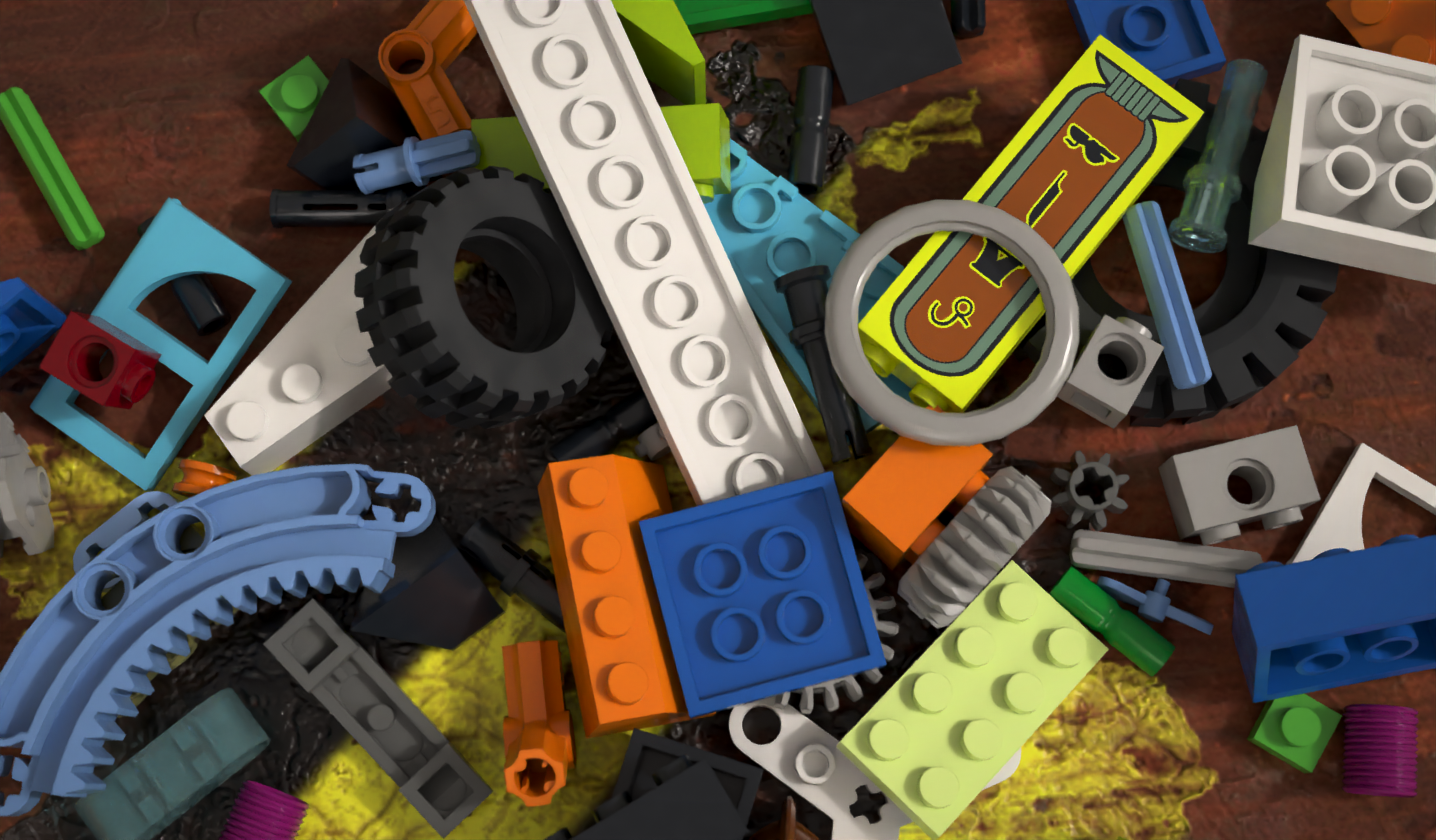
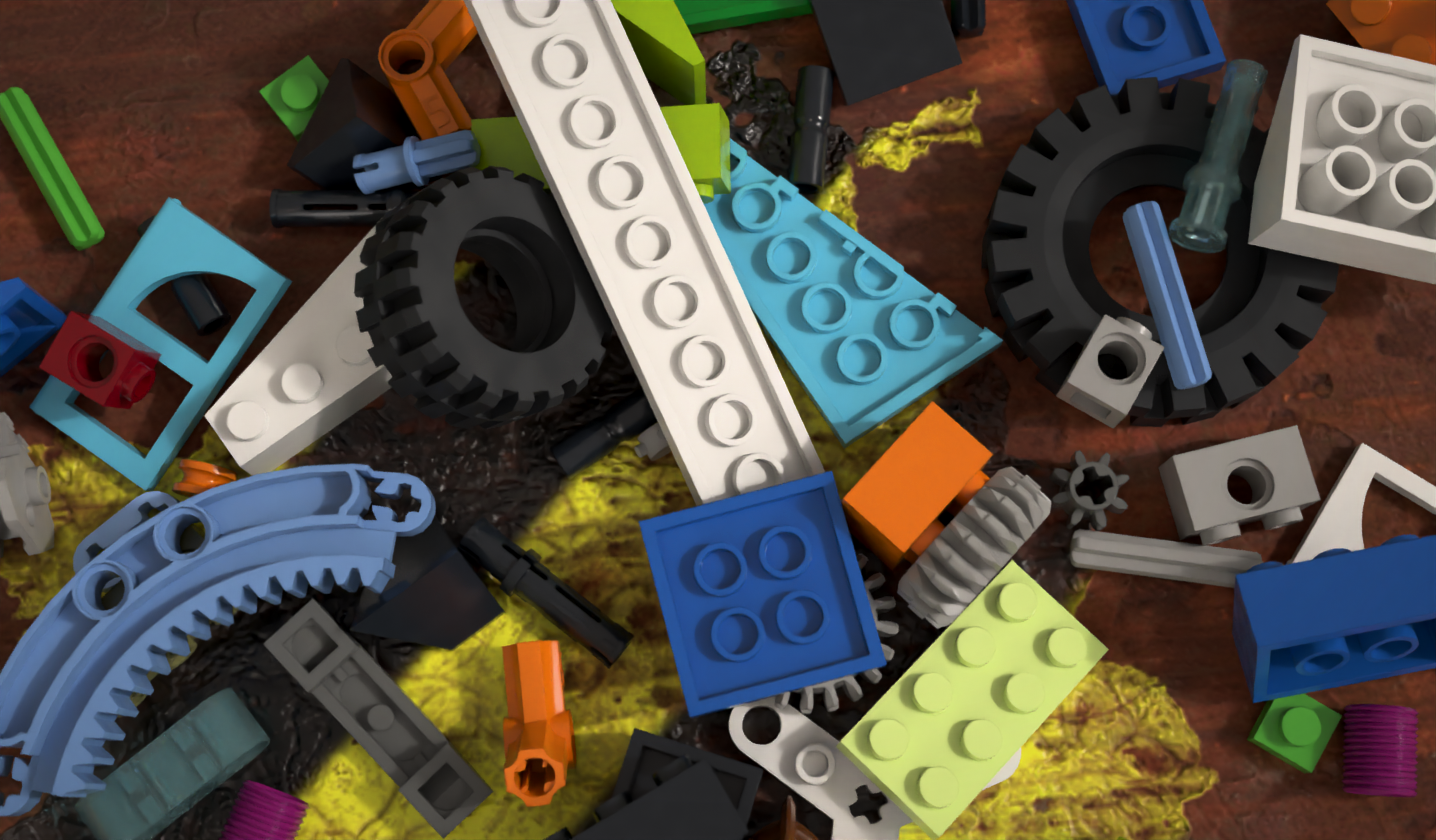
orange slope [537,454,716,739] -> none
black pin [774,265,873,465] -> none
light grey wedge [825,199,1080,446] -> none
brick [858,35,1204,413] -> none
green piece [1048,566,1176,677] -> none
medium blue piece [1096,576,1214,635] -> none

